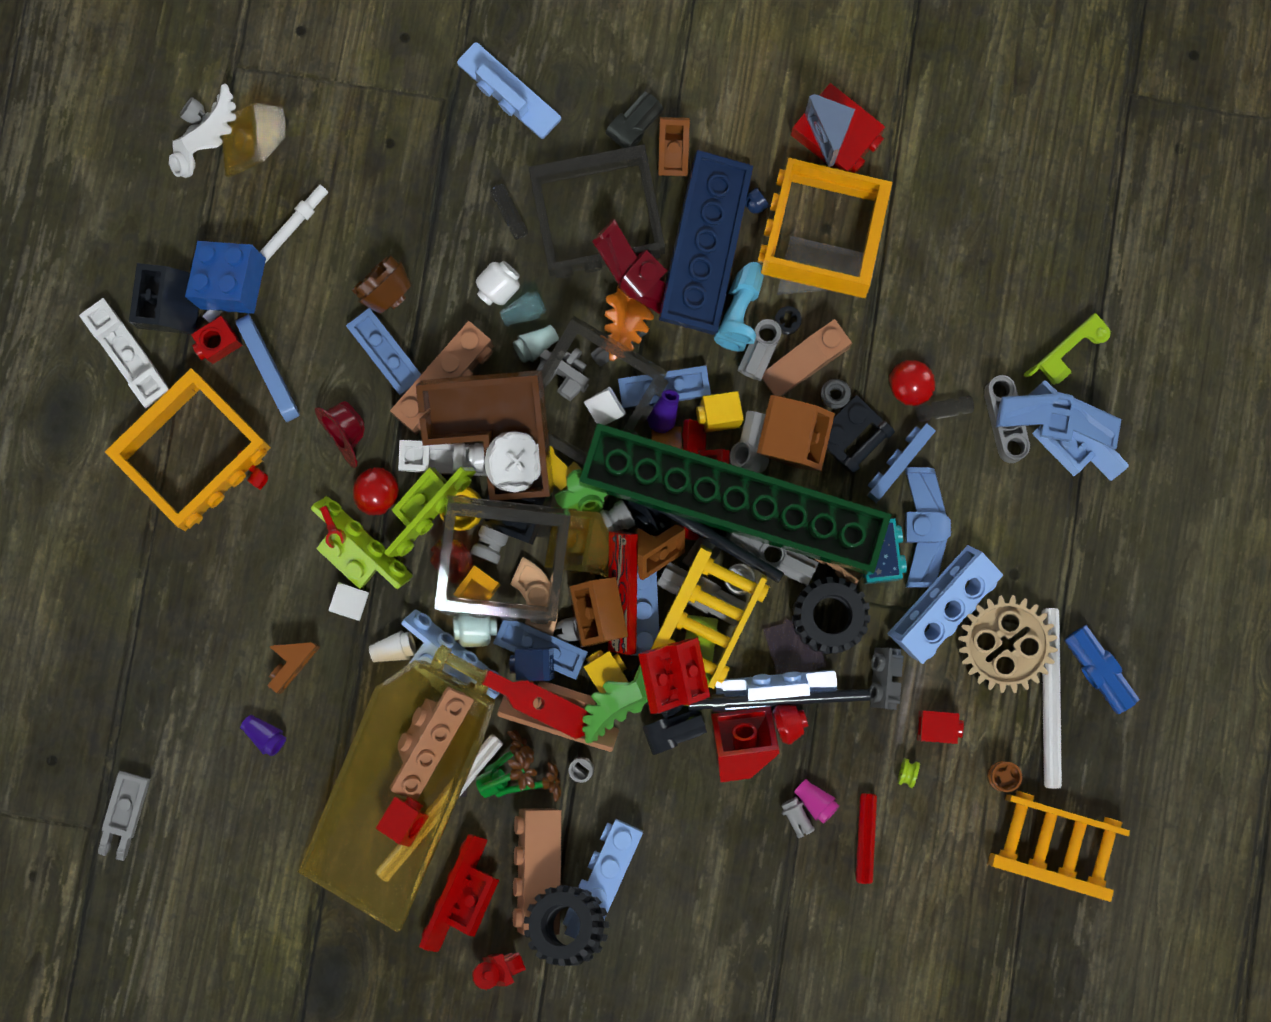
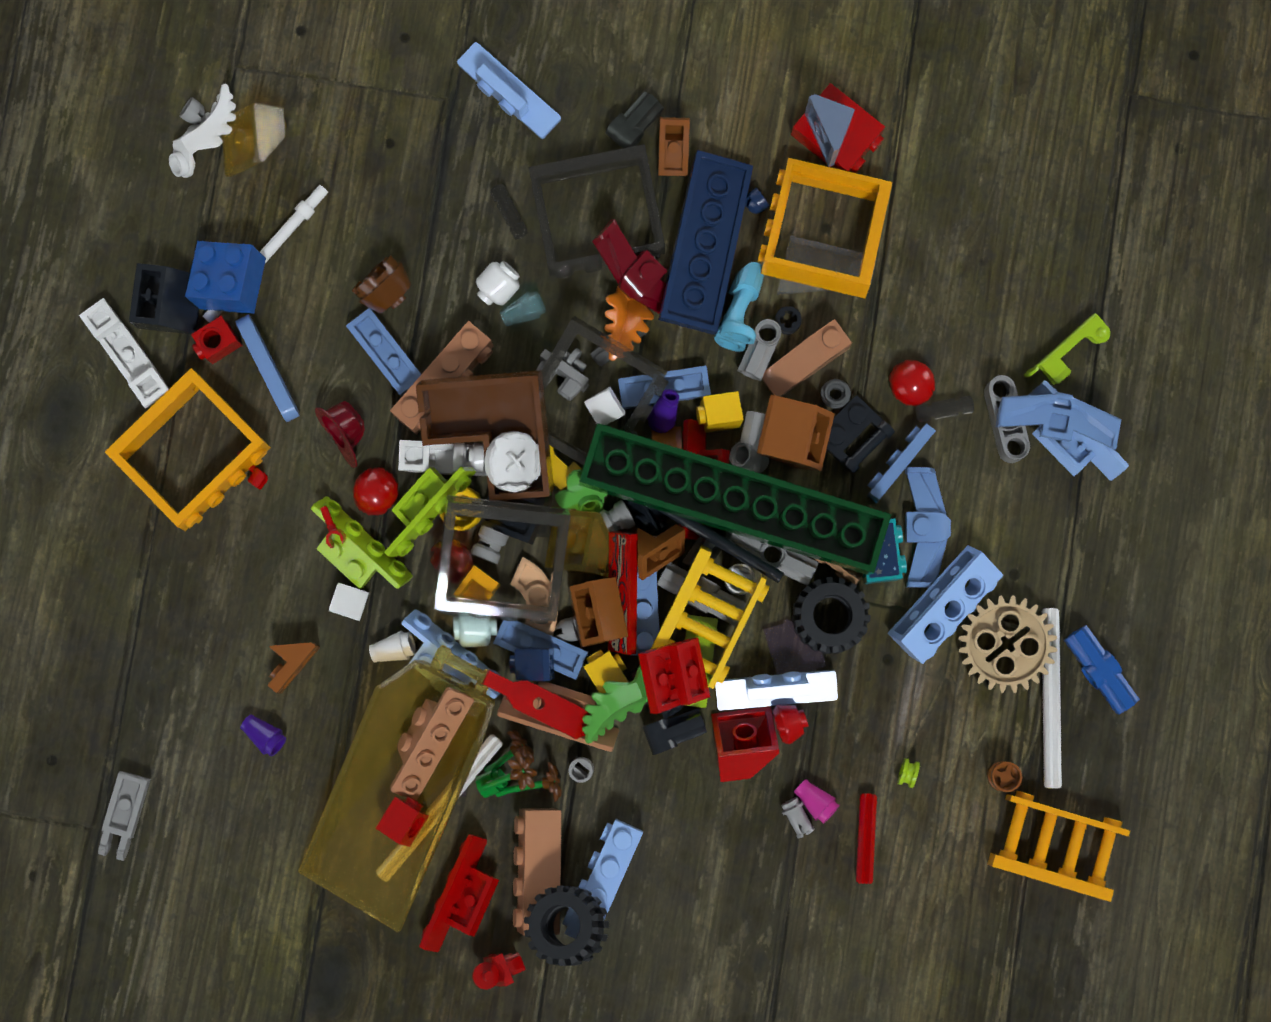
light aqua cone [513,325,559,363] -> none
black bar [688,688,870,712] -> none
dark grey hinge [869,648,904,710] -> none
red brick [917,710,964,744] -> none

